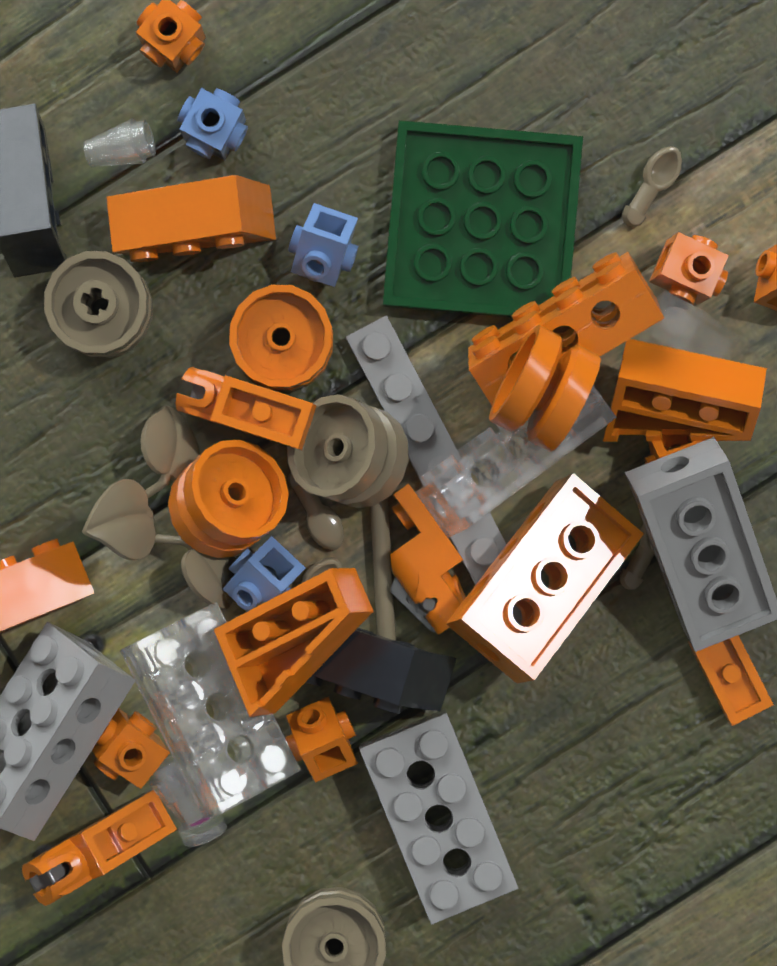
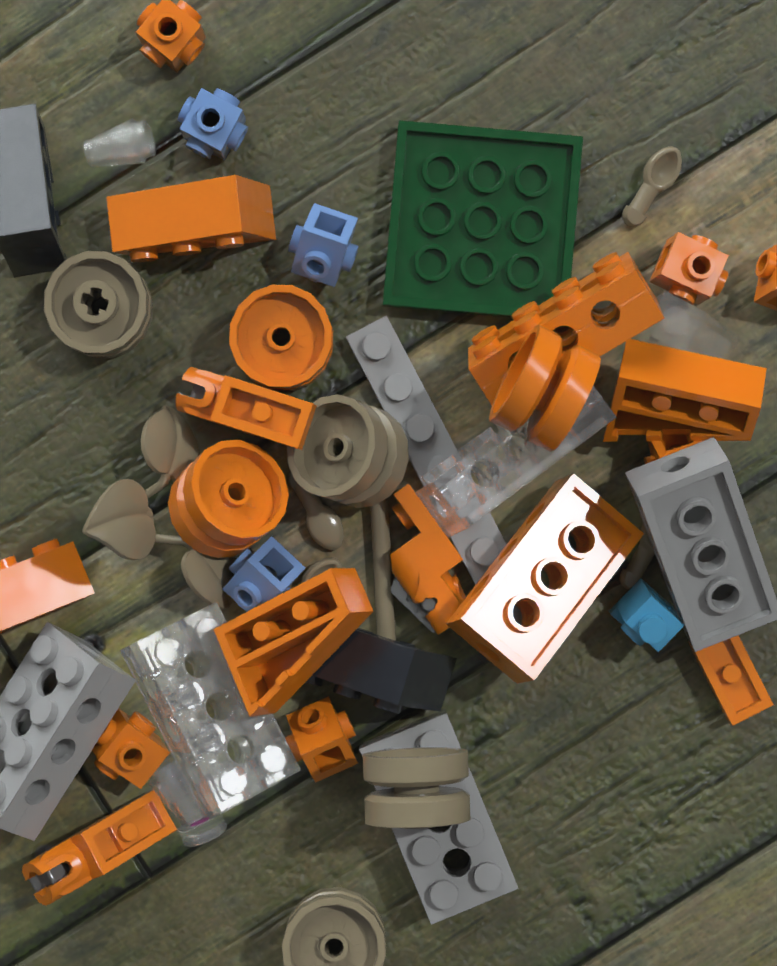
none -> dark tan wheel [363,747,471,829]
none -> dark azure brick [609,578,685,652]

